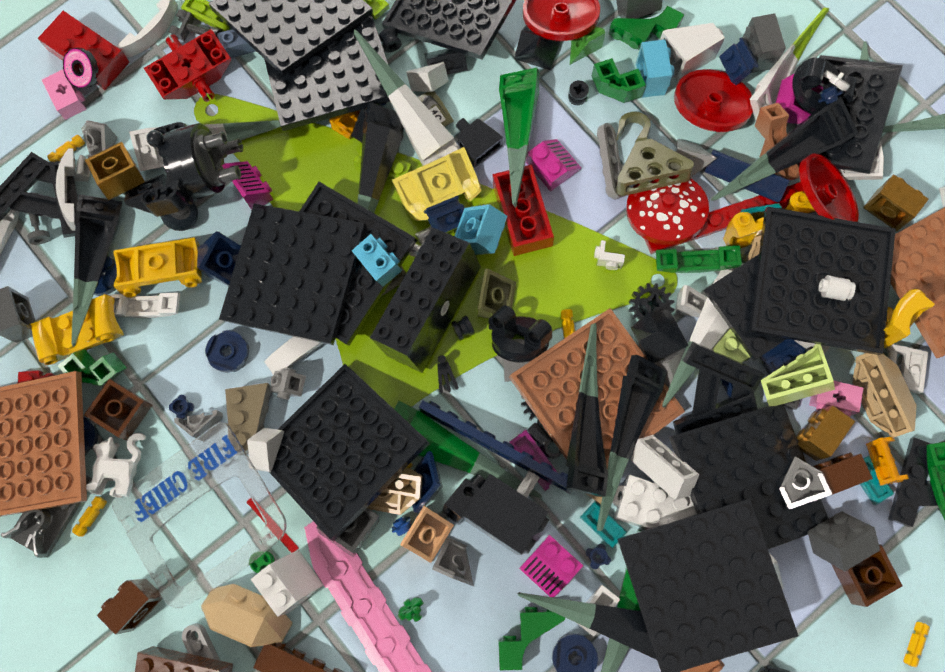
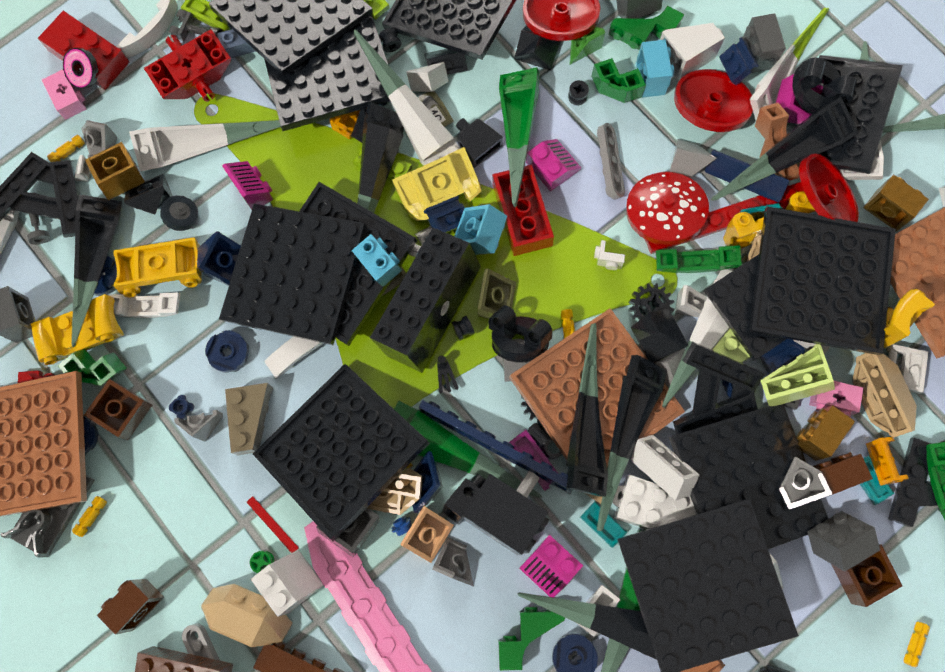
white slope [56,148,76,231] -> none
white animal [86,433,146,498] -> none
clear door [112,422,287,608] -> none
black piece [141,122,243,217] -> none
white slope [247,428,284,472] -> none
light grey brick [270,368,306,400] -> none
green plant [398,597,424,622] -> none
dark blue plate [585,544,611,569] -> none
olive piece [616,112,694,196] -> none
dark blue plate [818,86,843,104] -> none
white brick [819,275,856,301] -> none
white piece [823,71,850,91] -> none

